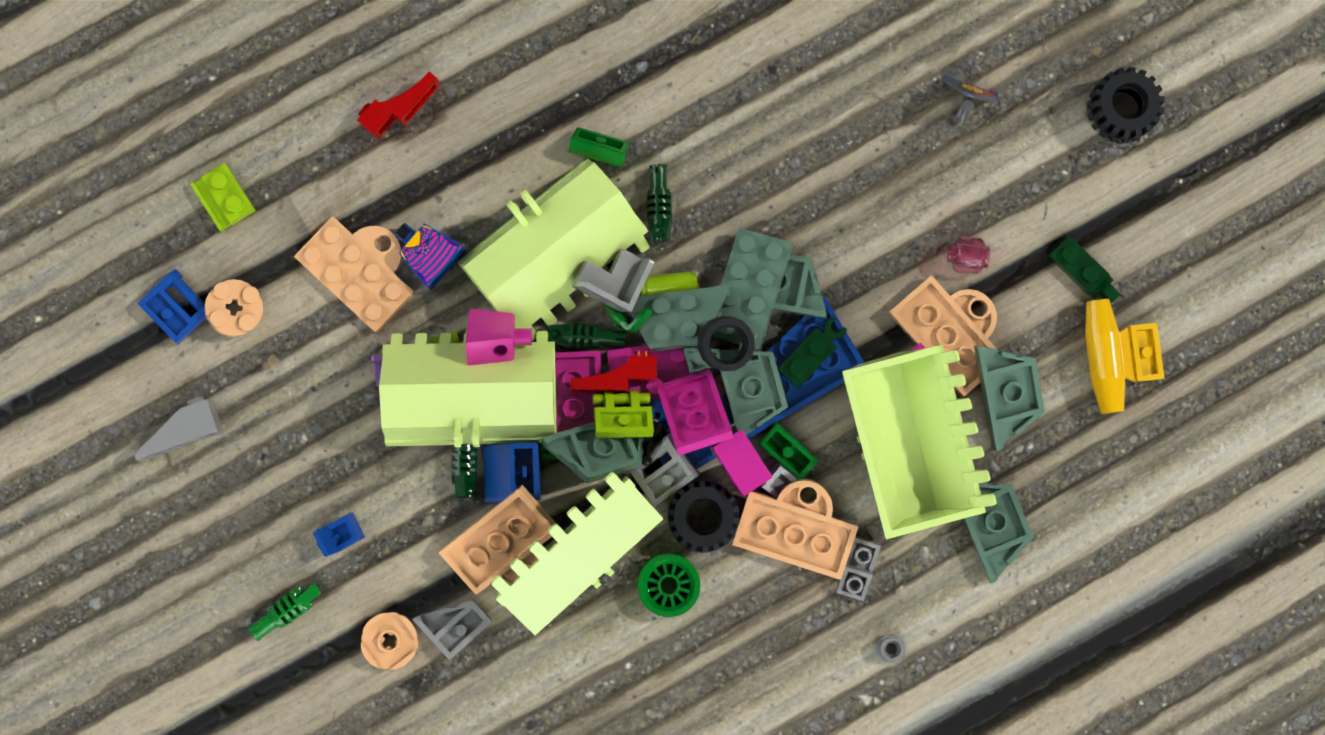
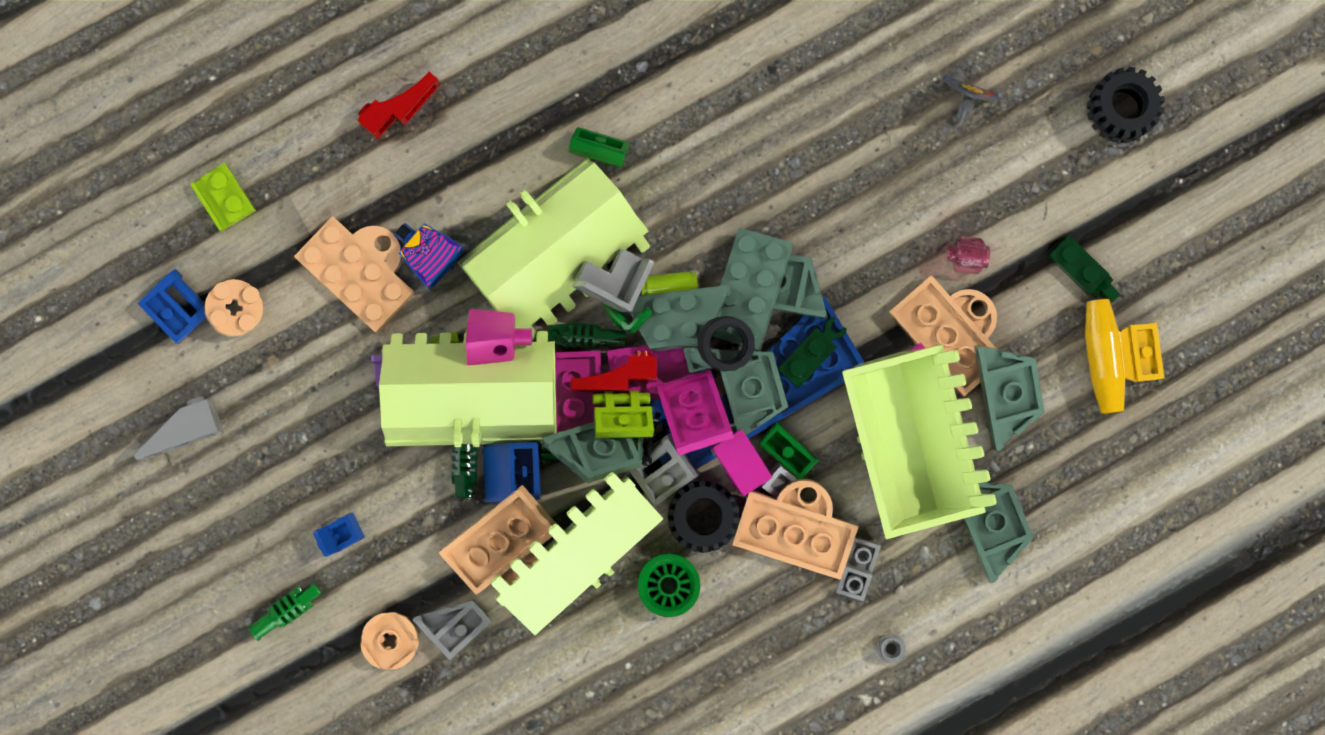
dark green hinge [646,164,672,243] -> none

